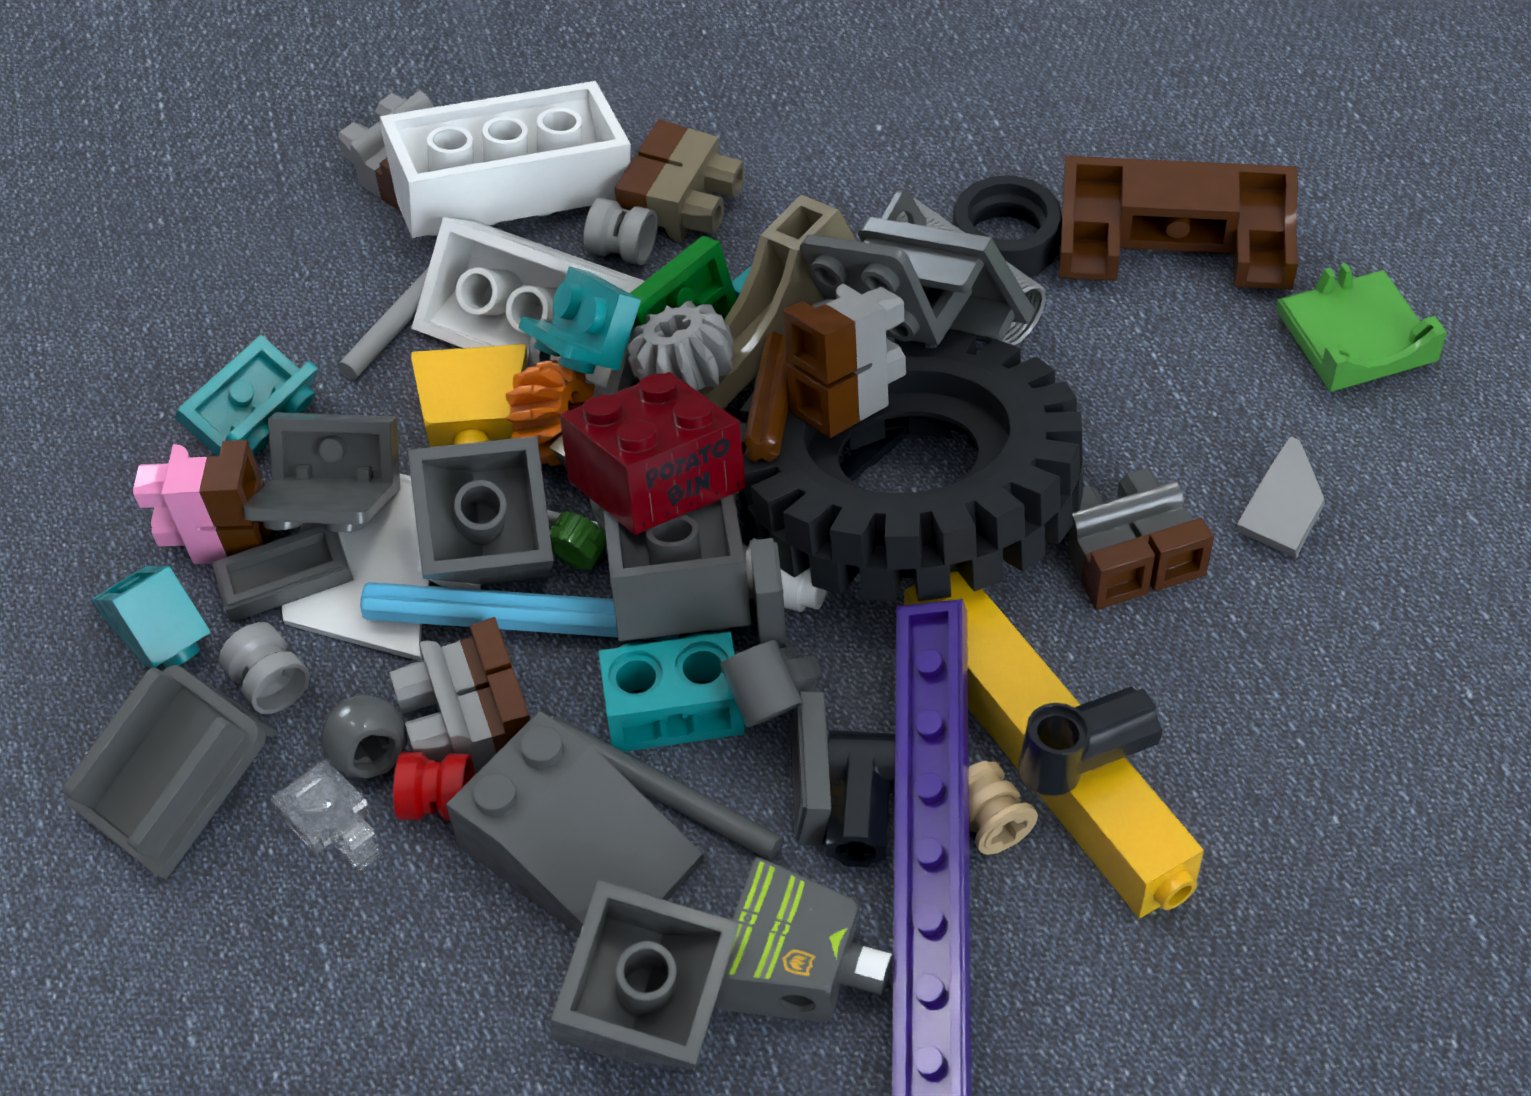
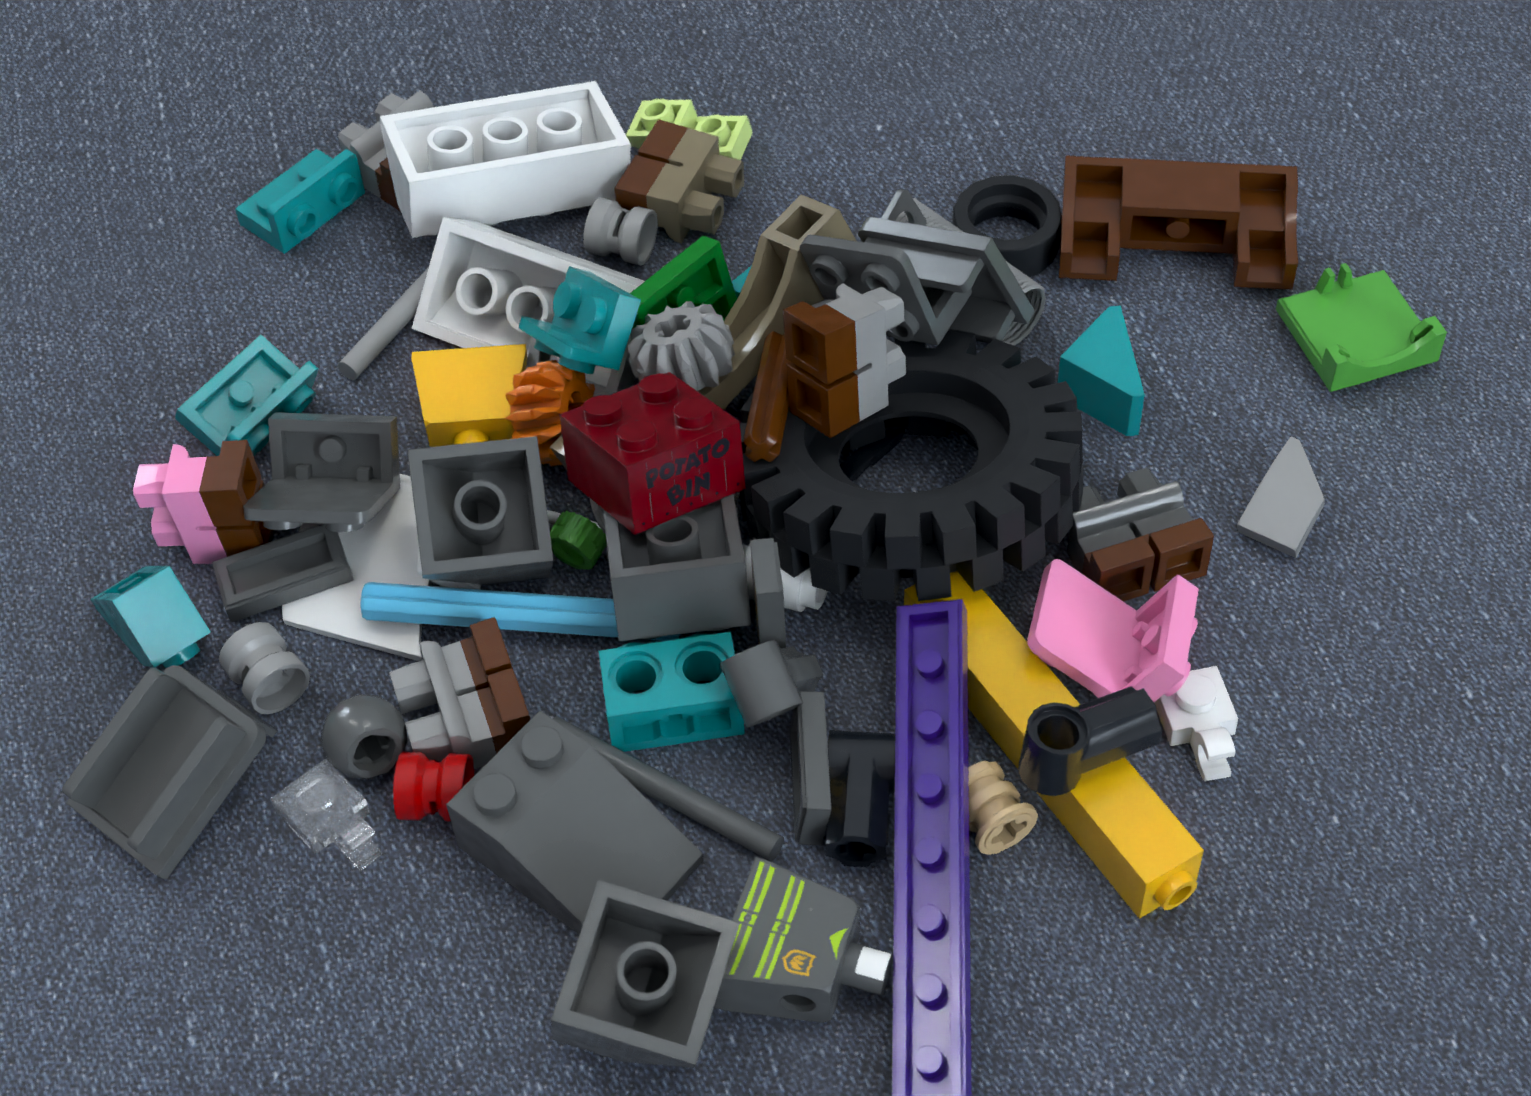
none -> teal bracket [235,149,365,254]
none -> yellowish green slope [626,99,753,160]
none -> bright pink bracket [1027,559,1199,702]
none -> teal slope [1057,305,1145,436]
none -> white plate [1154,666,1238,781]

